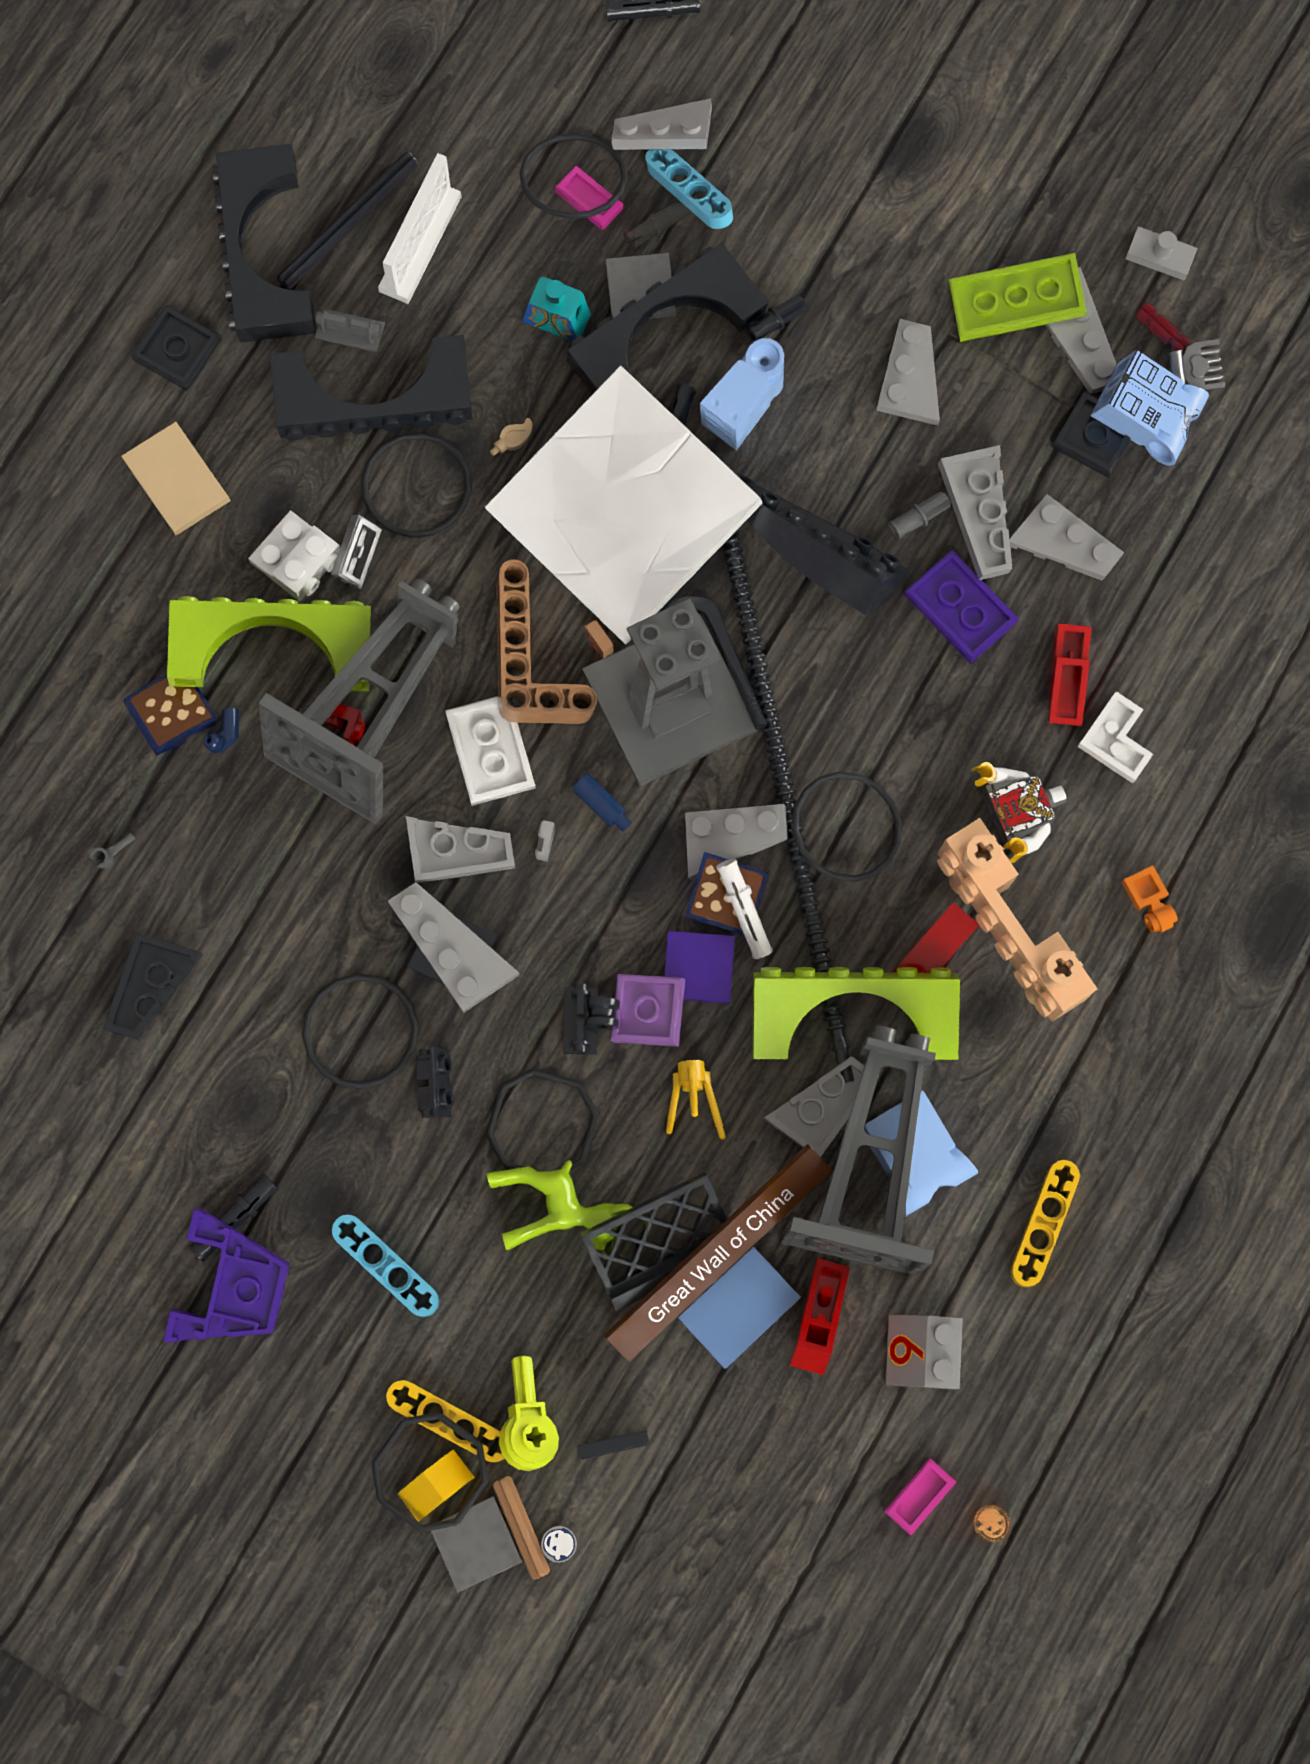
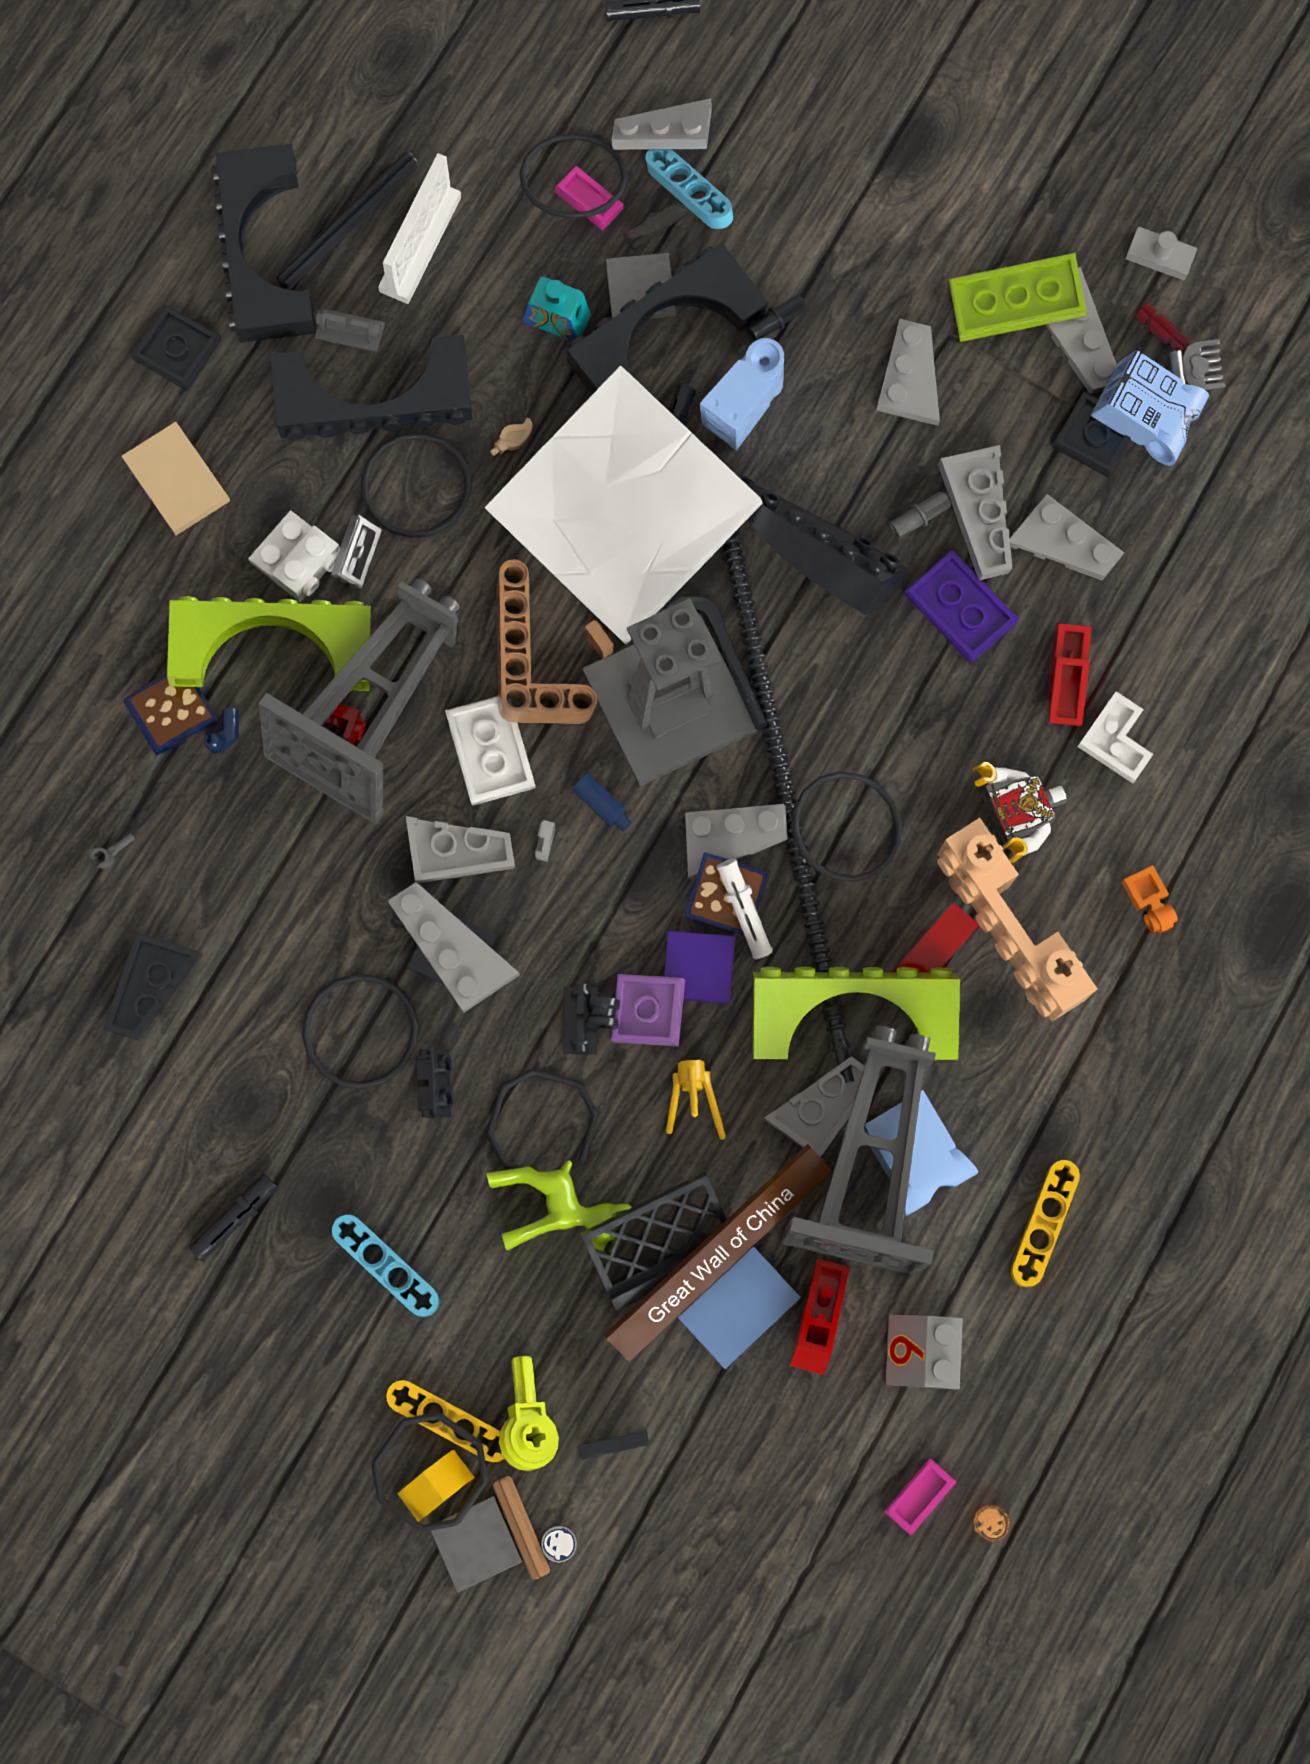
dark purple wing [163,1208,290,1343] -> none

